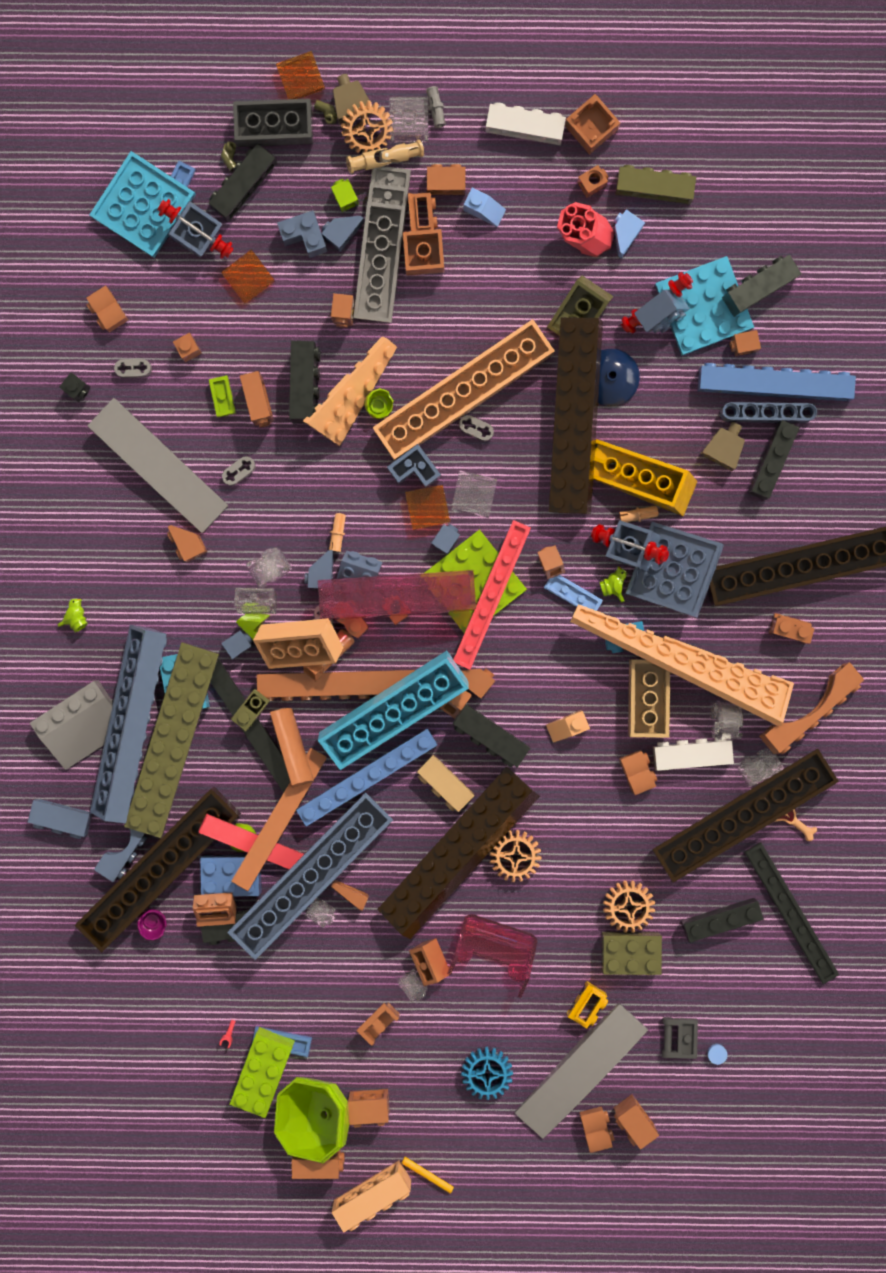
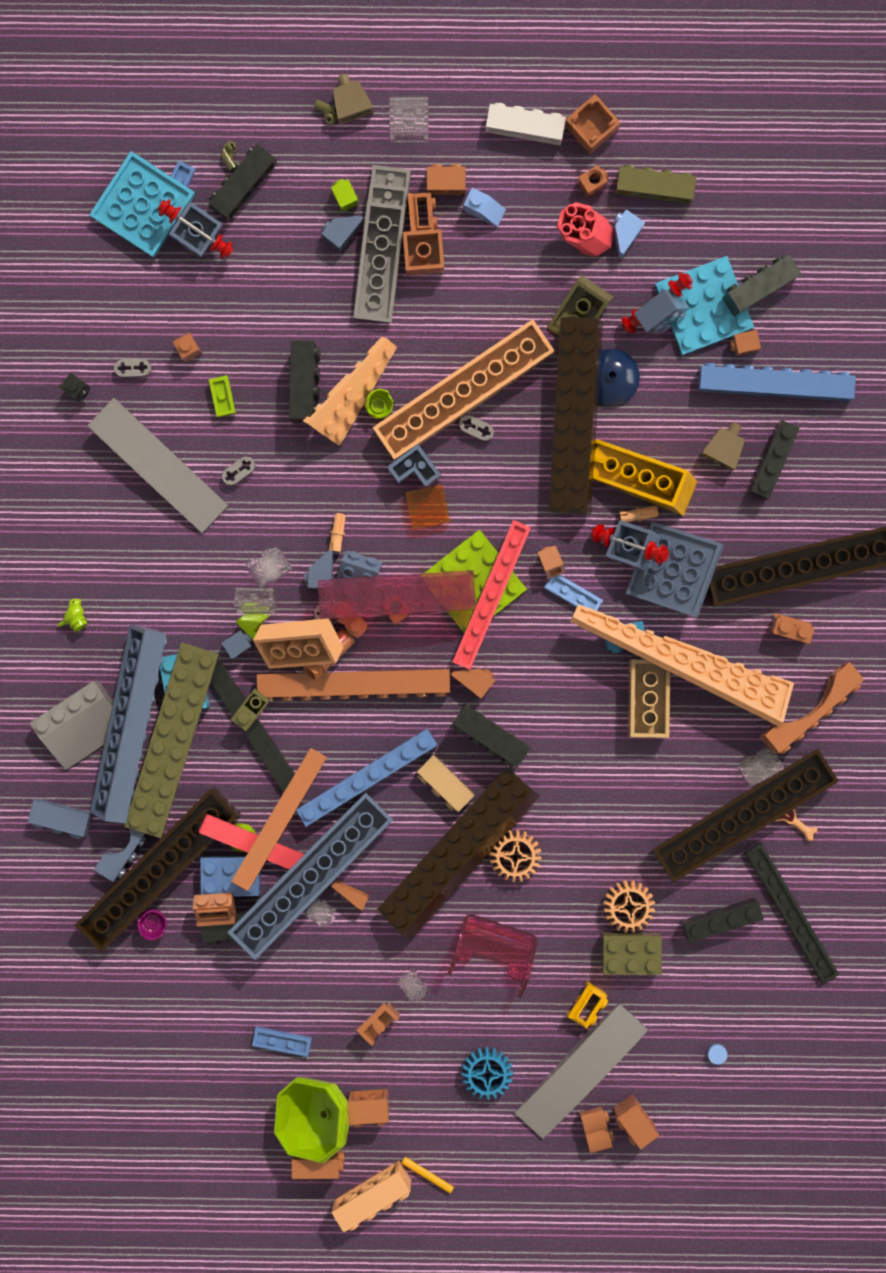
nougat brick [86,285,129,333] -> none
nougat slope [167,525,208,562] -> none
coral hand [220,1020,236,1048] -> none
clear orange plate [221,249,275,304] -> none
lime brick [229,1027,295,1118] -> none
dark grey brick [233,99,314,147] -> none
nougat window [240,371,274,428] -> none
nougat brick [270,708,314,788] -> none
clear orange plate [276,51,325,99] -> none
sand blue brick [277,210,327,258] -> none
medium azure brick [318,650,469,770] -> none
nougat brick [331,293,355,328] -> none
light nougat gear [341,100,393,153] -> none
tan piece [346,139,424,174] -> none
nougat brick [409,938,451,986] -> none
light grey pin [426,86,446,128] -> none
sand blue brick [431,524,460,555] -> none
nougat brick [439,690,472,719] -> none
clear brick [451,471,497,518] -> none
light nougat slope [546,710,590,742] -> none
lime animal [600,566,627,602] -> none
nougat brick [619,750,657,795] -> none
white brick [653,737,734,771] -> none
dark grey plate [662,1017,698,1059] -> none
clear brick [710,701,743,740] -> none
sand blue beam [720,402,817,423] -> none

